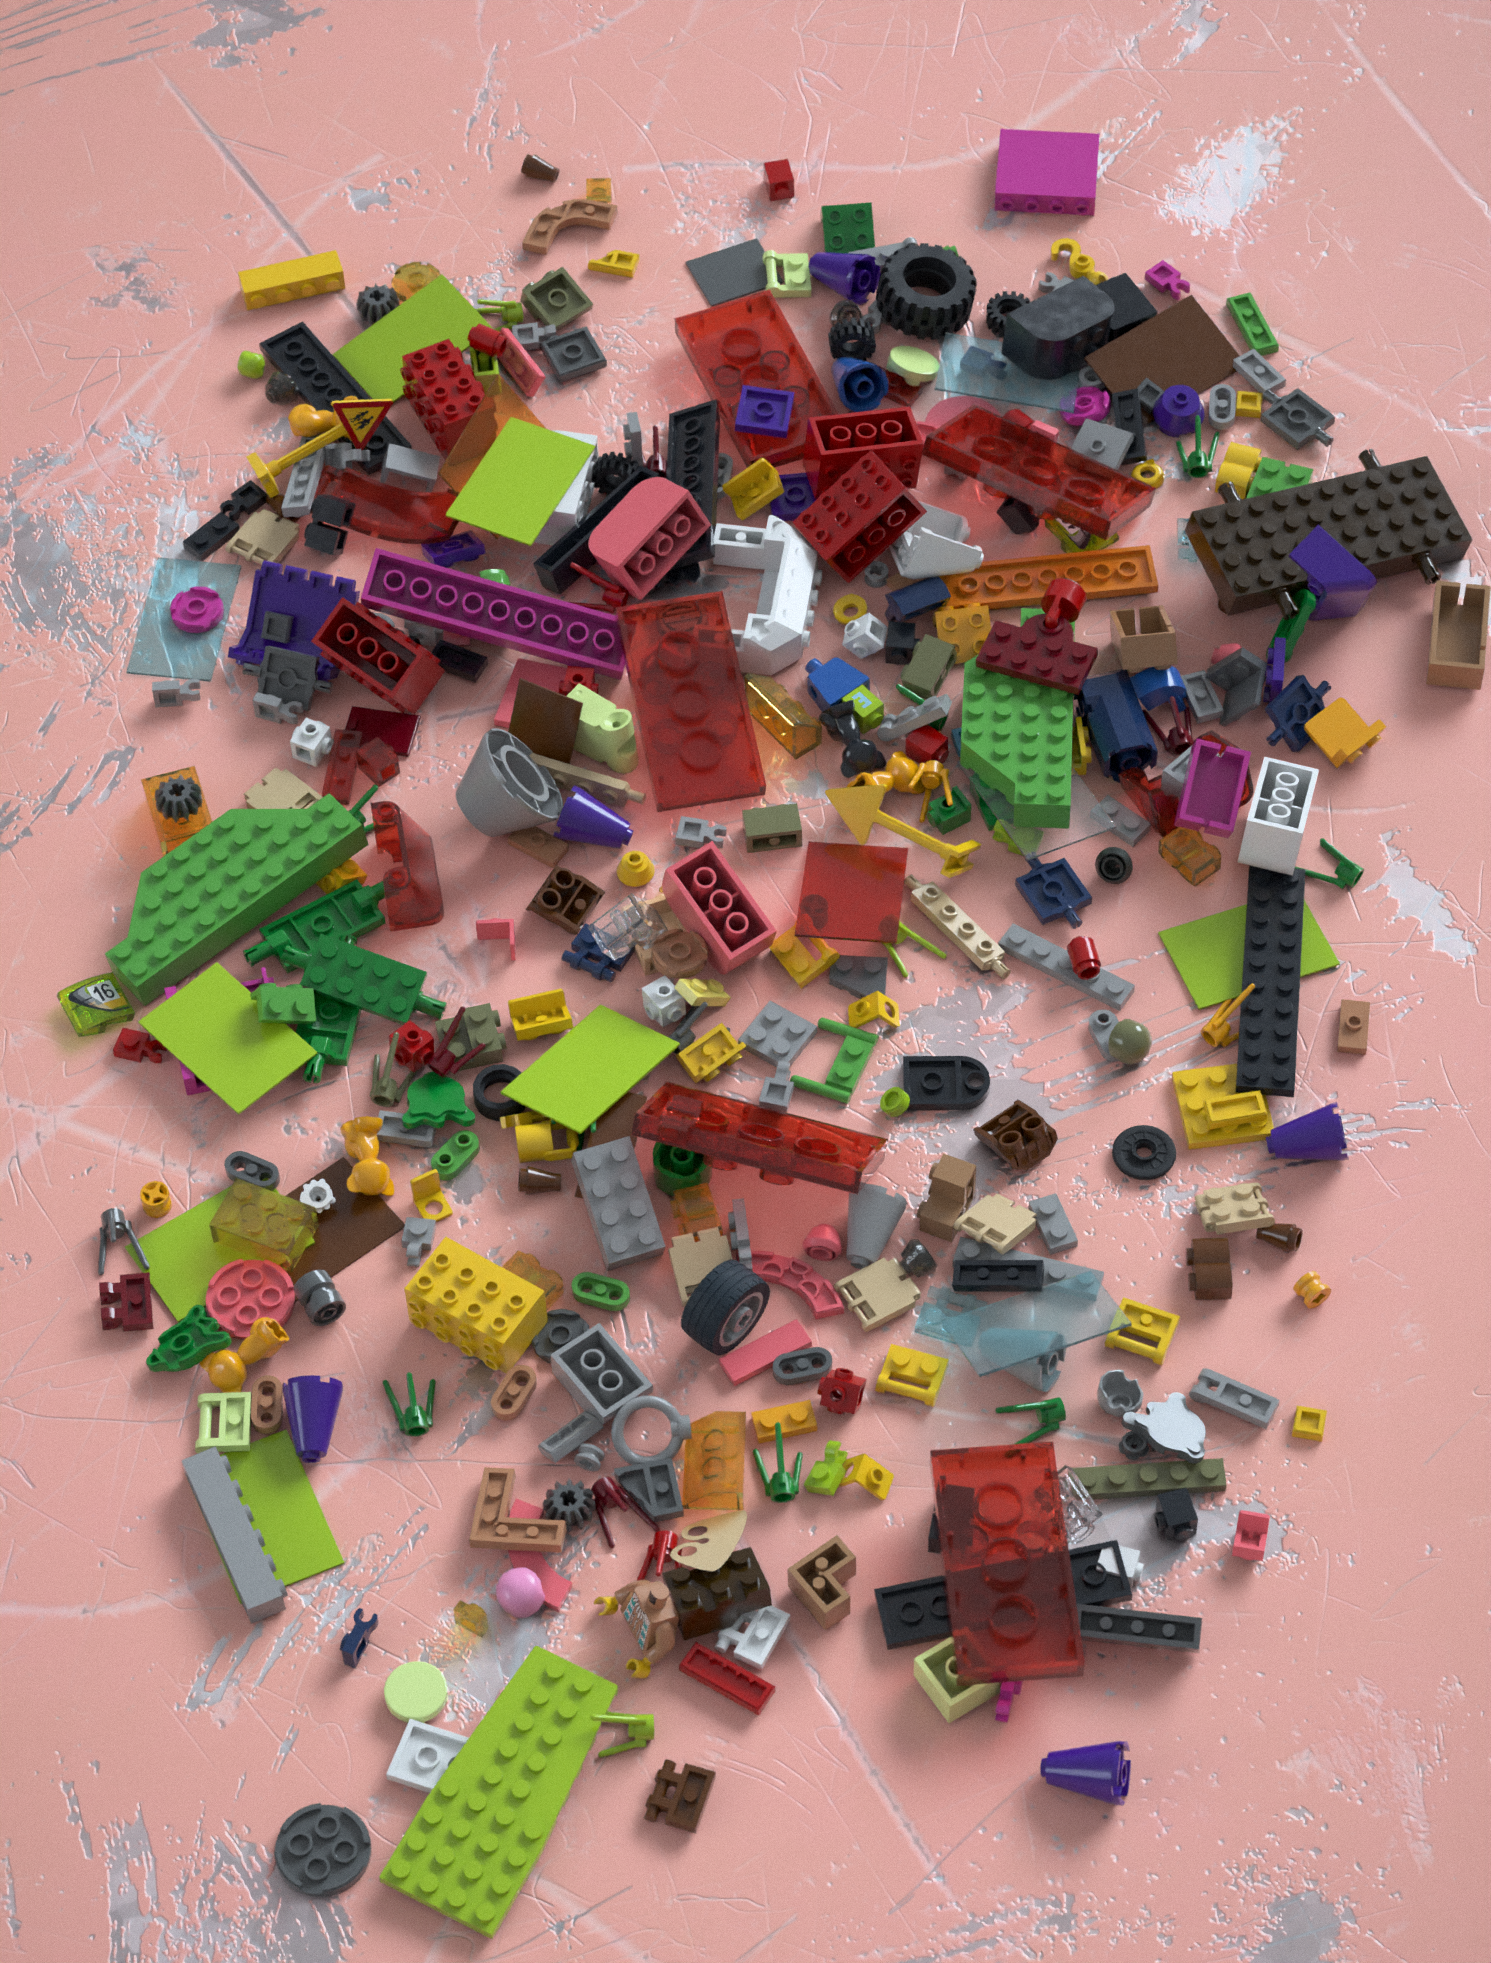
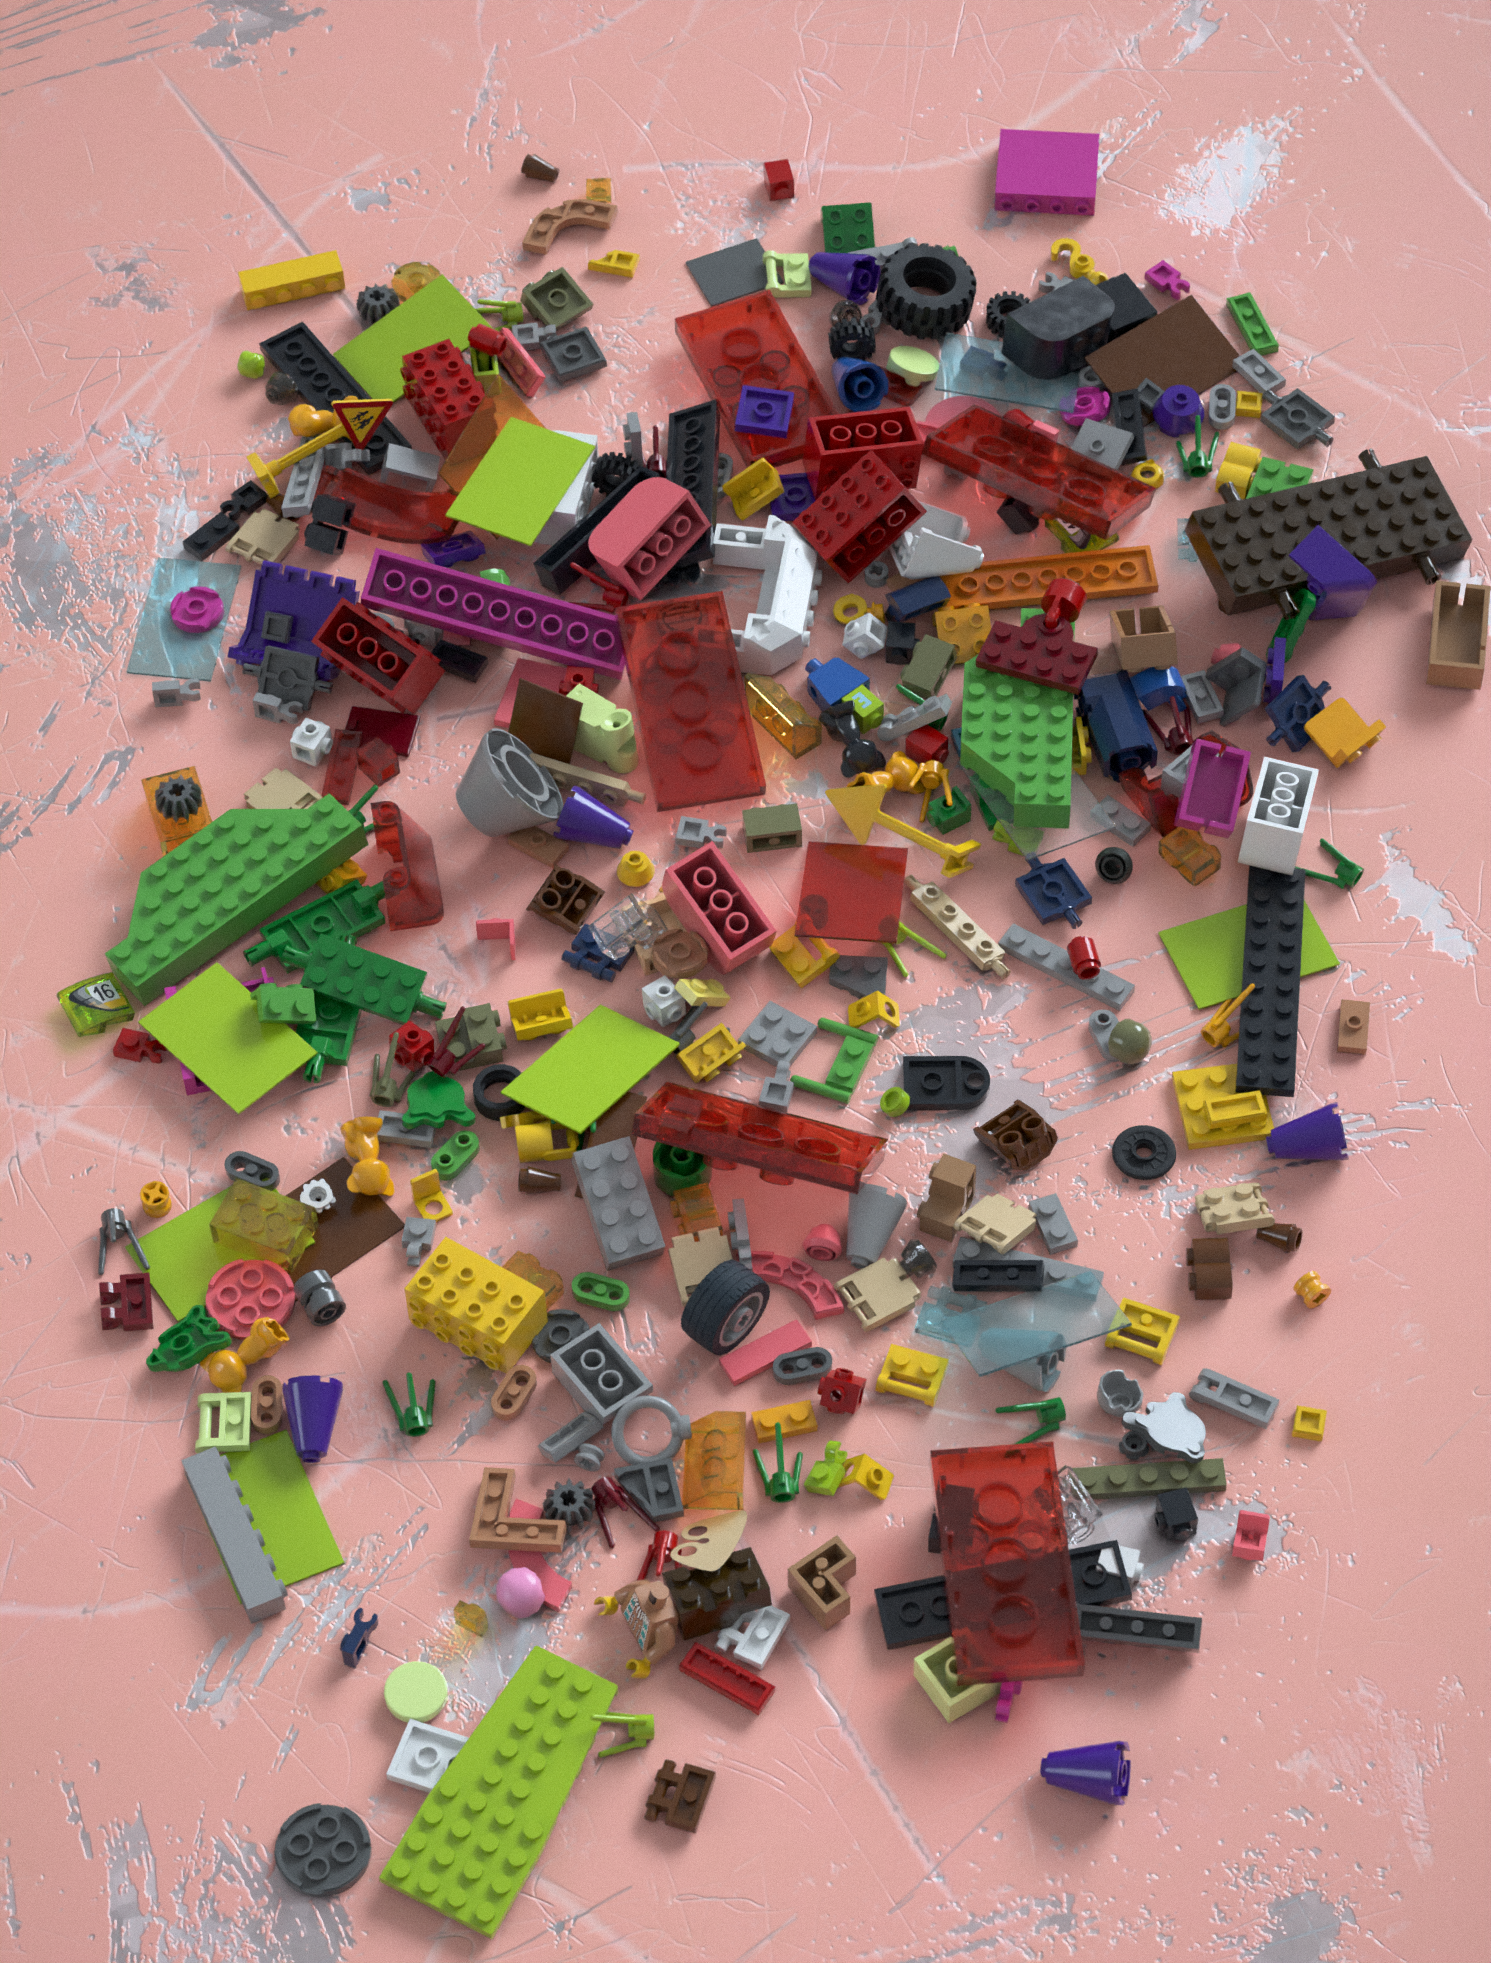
none -> light orange plate [867,602,885,624]

